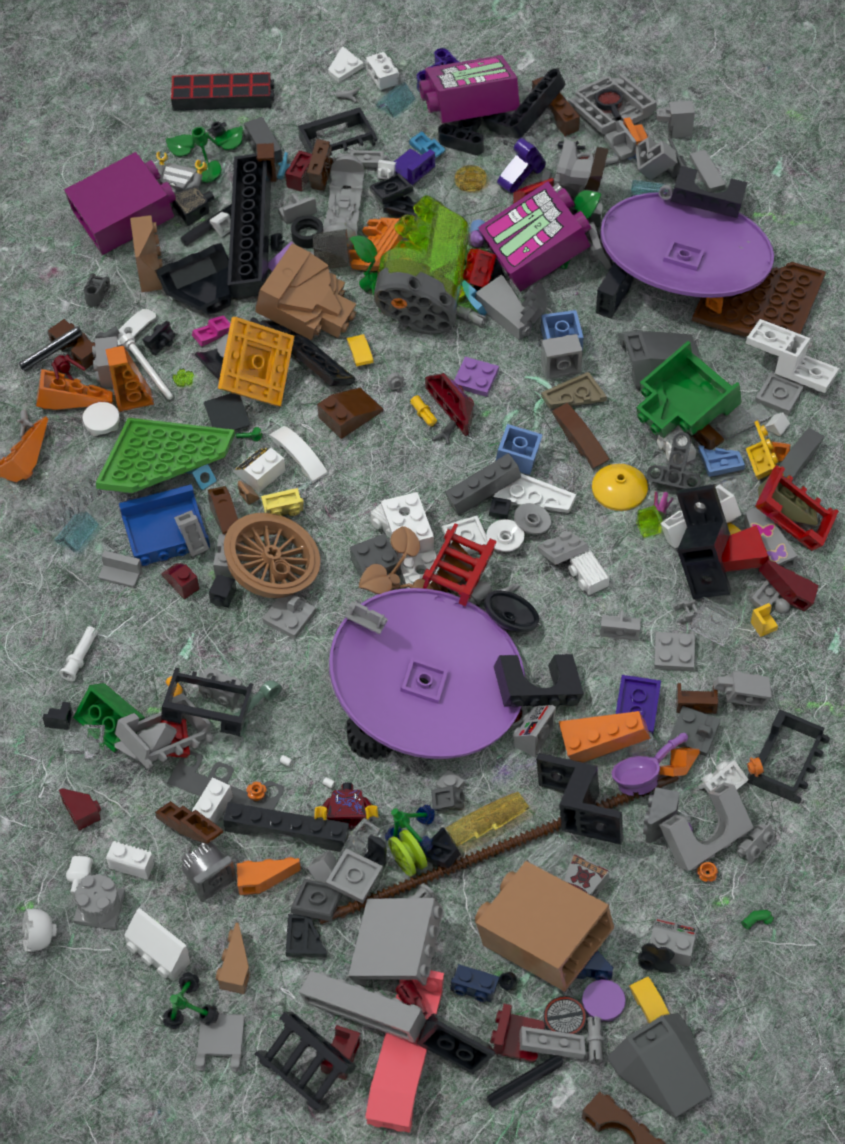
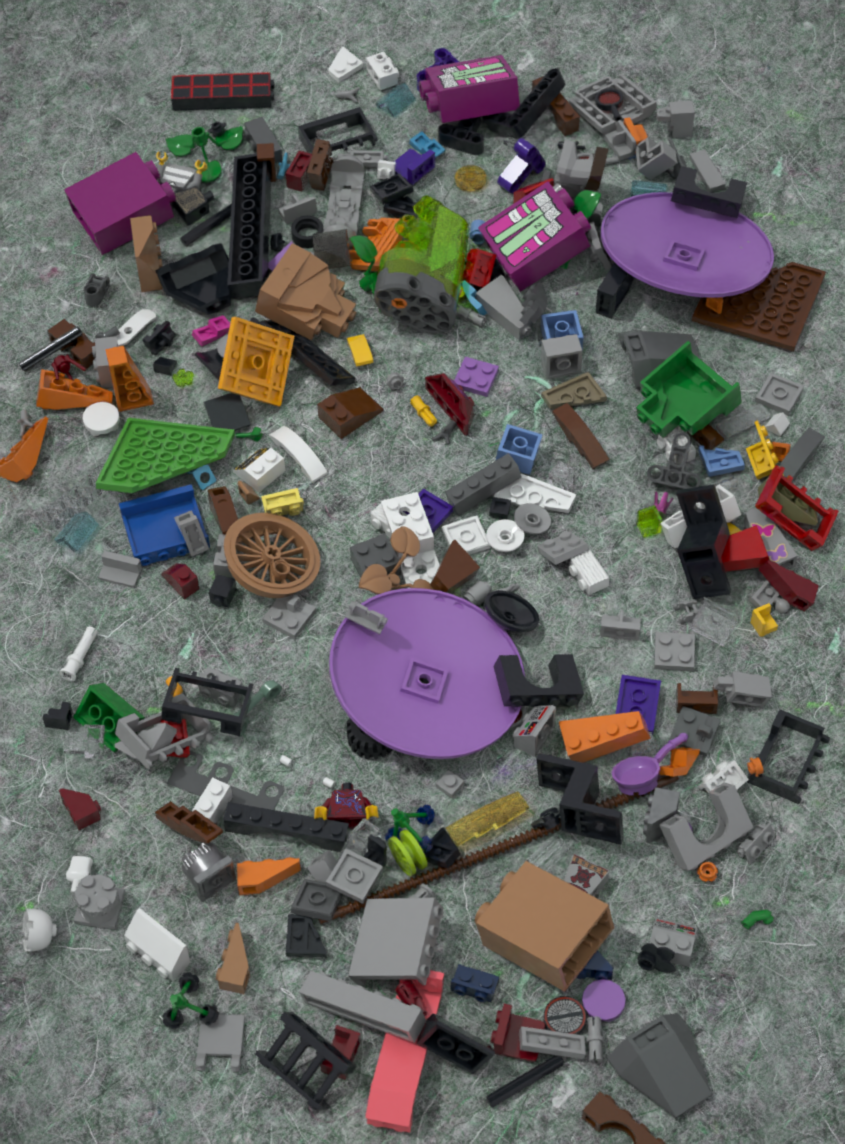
white brick [106,841,154,879] -> none
white piece [120,333,173,400] -> none
white slope [209,212,231,237] -> none
orange plate [246,782,267,801] -> none
red fence [422,523,497,606] -> none
dark grey bracket [431,785,465,811] -> none
medium lavender plate [467,230,485,248] -> none
black hinge [499,972,518,990] -> none
yellow dish [592,463,648,511] -> none
yellow slope [629,977,670,1023] -> none
light grey hinge [659,184,673,200] -> none
white bracket [746,319,839,393] -> none
none -> black slope [153,357,177,376]
none -> dark purple plate [403,489,453,533]
none -> black plate [531,807,560,830]

